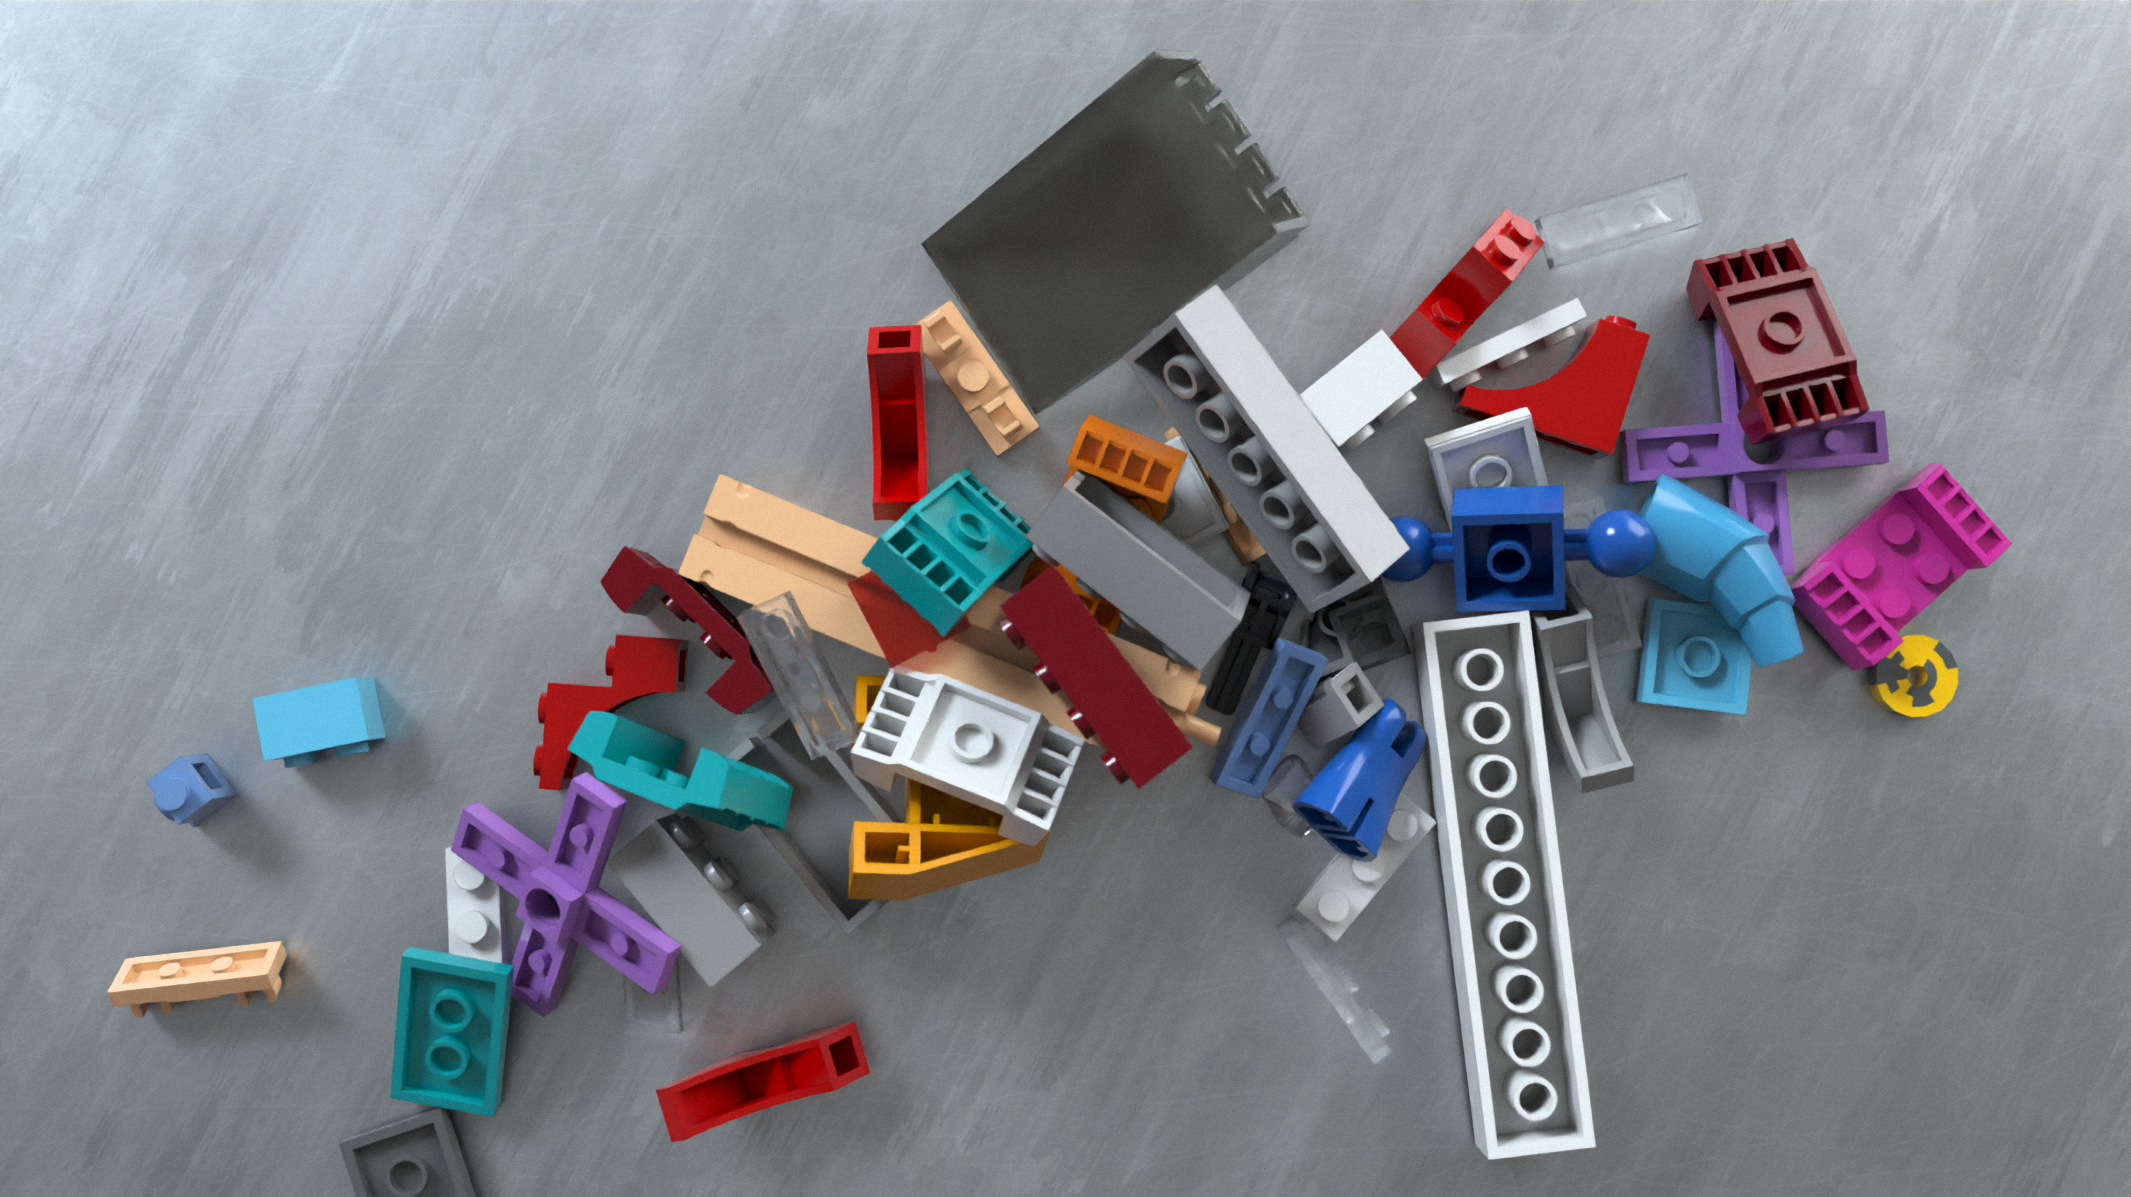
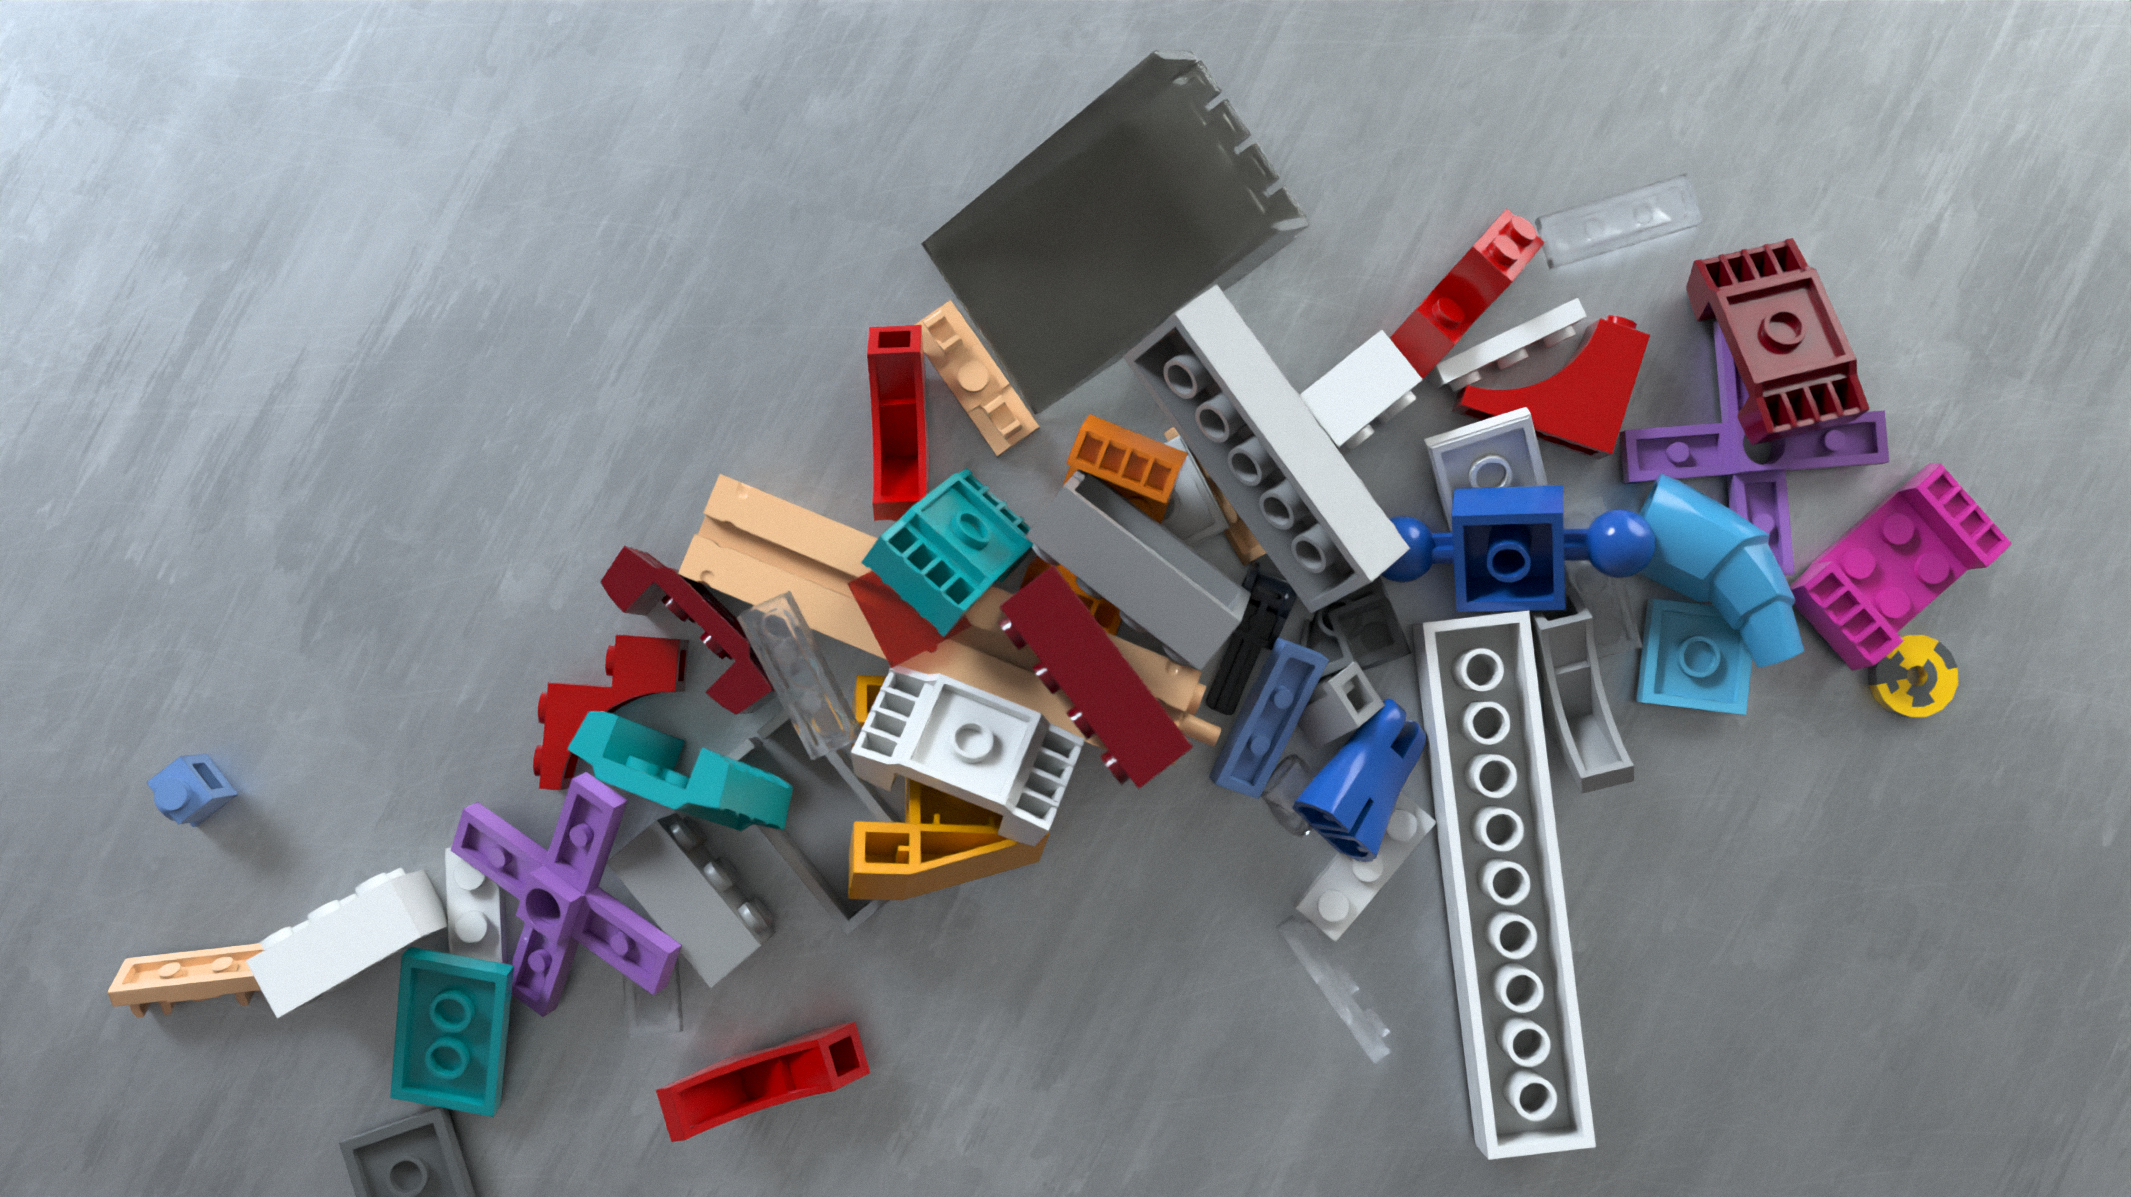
medium azure brick [252,677,386,768] -> none
none -> white brick [246,867,448,1018]

